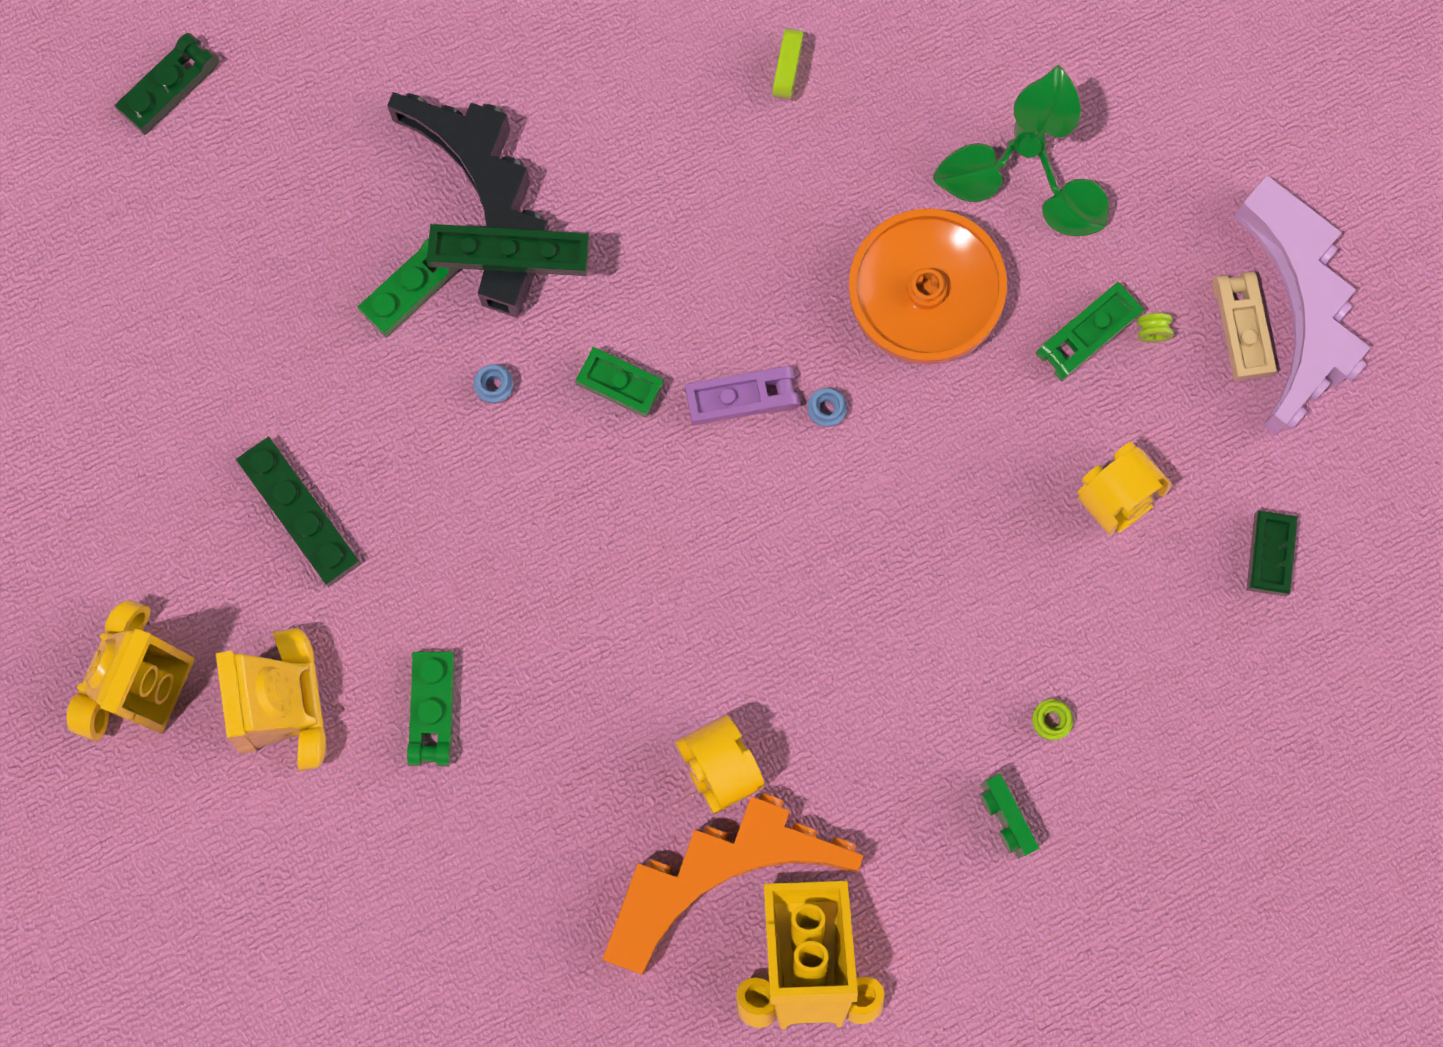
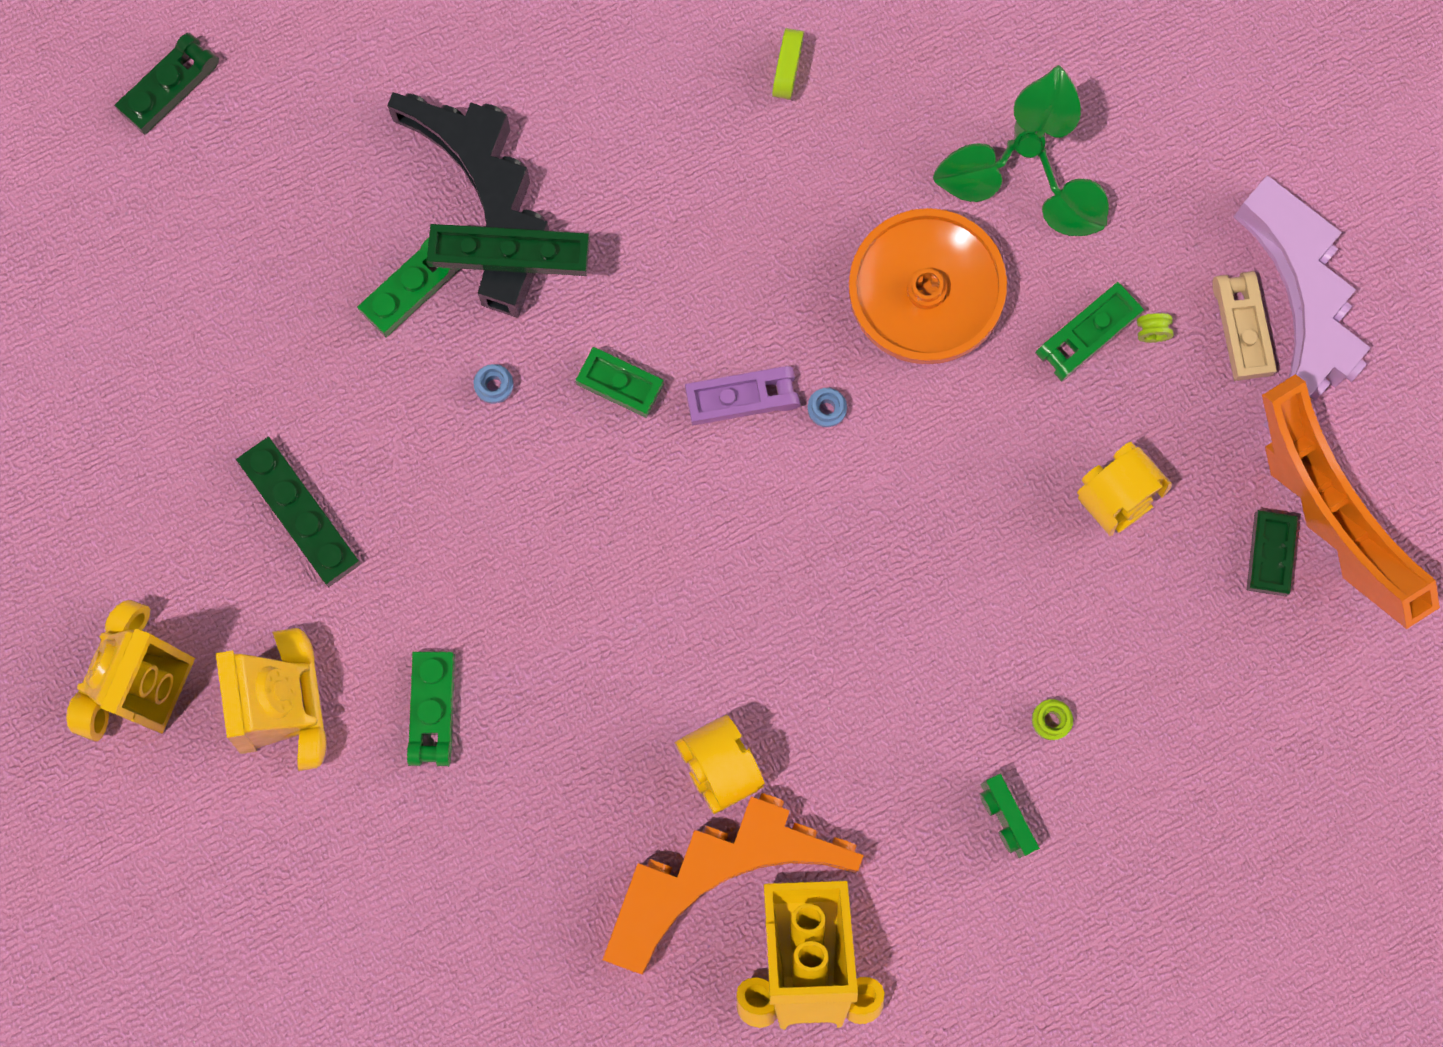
none -> orange arch [1262,374,1440,629]

